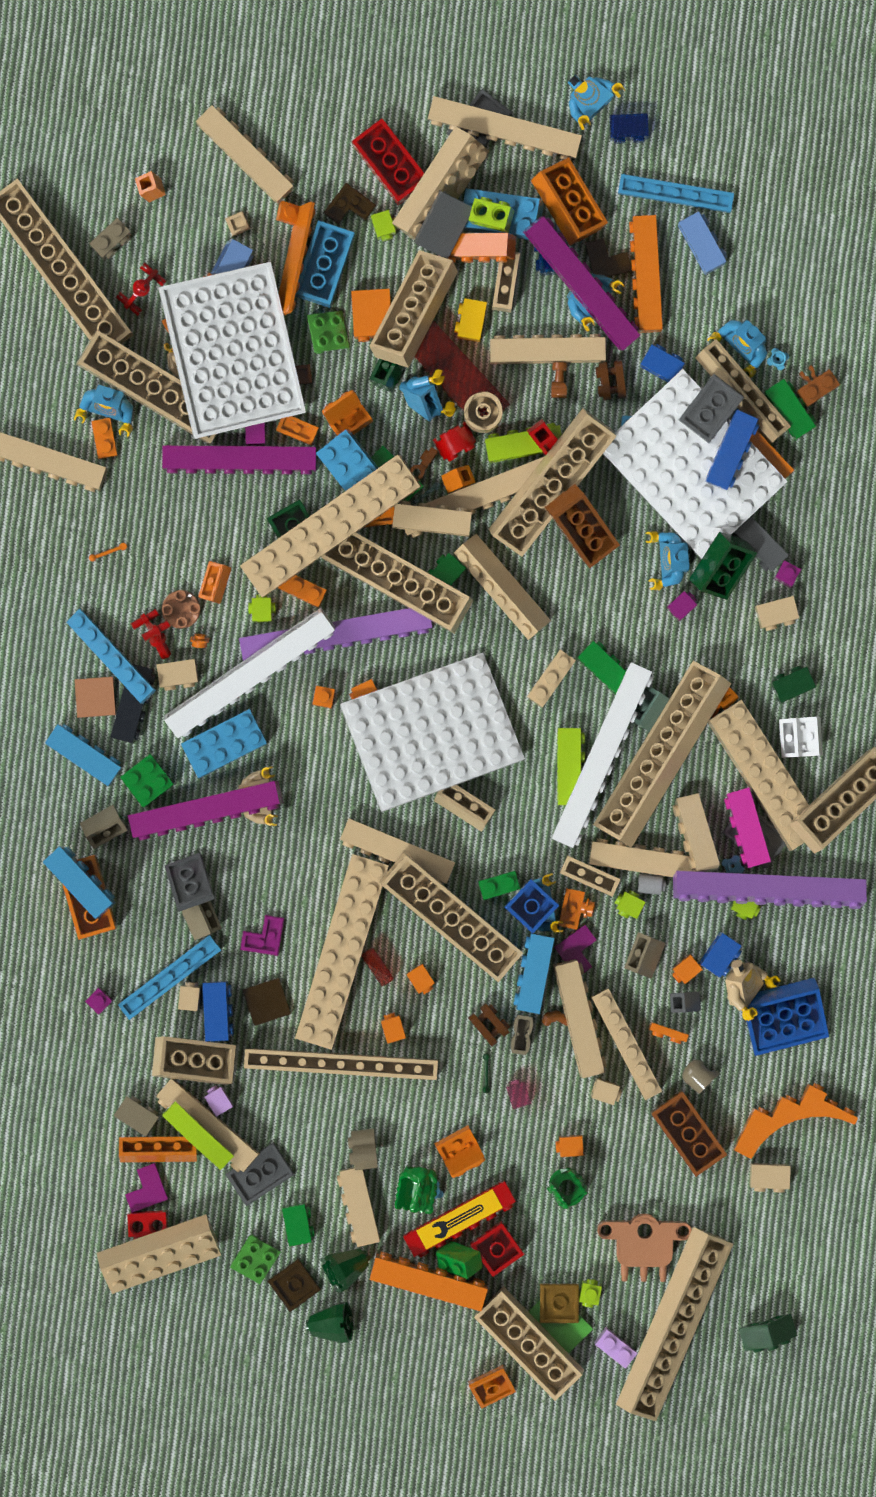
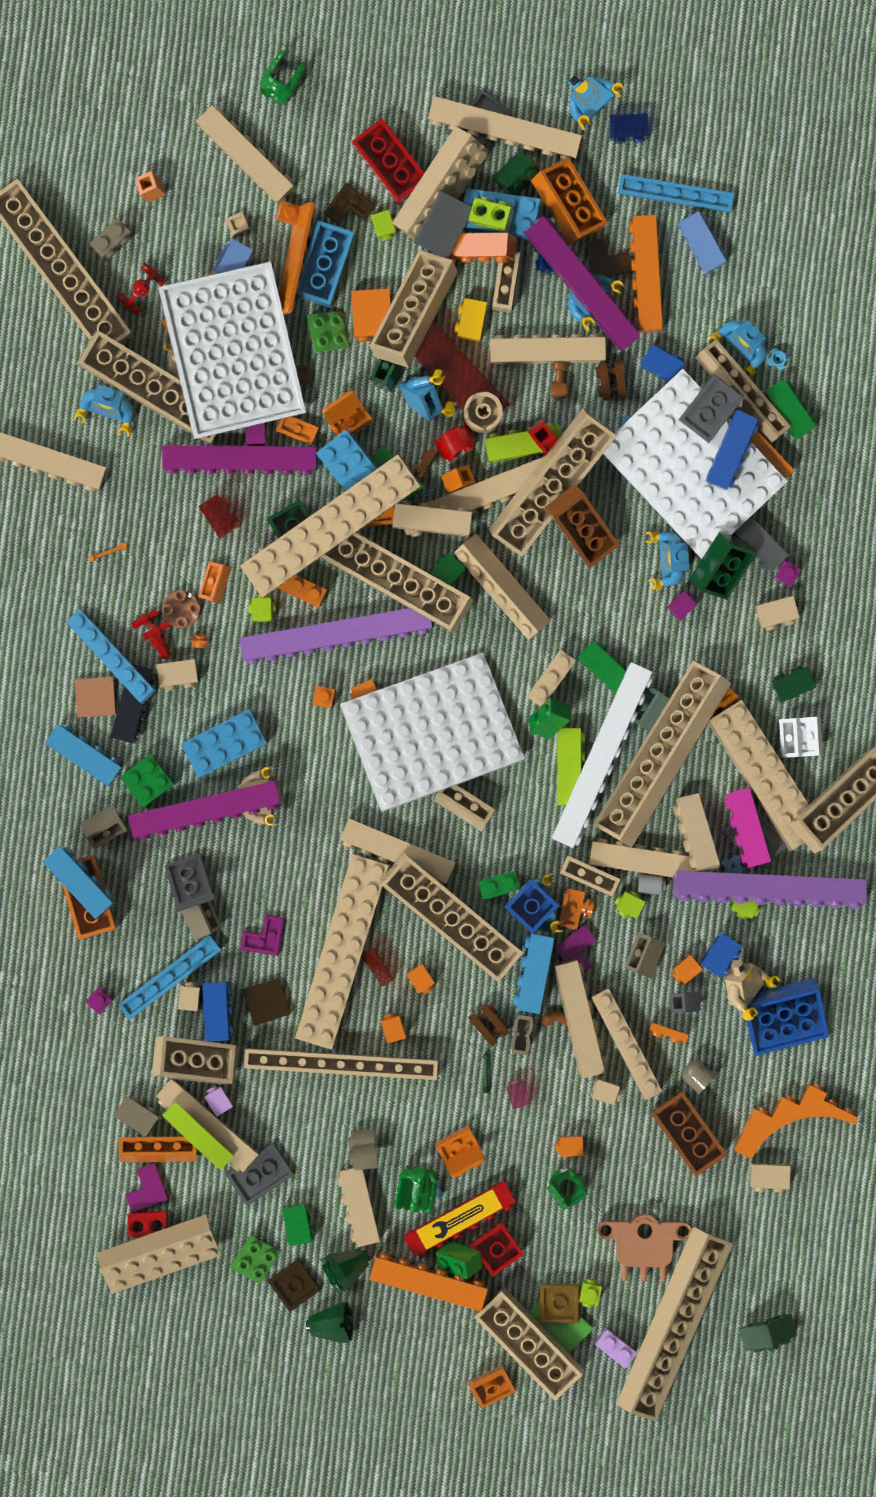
orange plate [91,418,118,459] -> none
white brick [164,608,335,738] -> none
dark orange brick [796,365,840,408] -> none
none -> clear red brick [198,494,240,540]
none -> green piece [260,50,306,105]
none -> dark green brick [493,150,540,195]
none -> green brick [529,698,571,739]

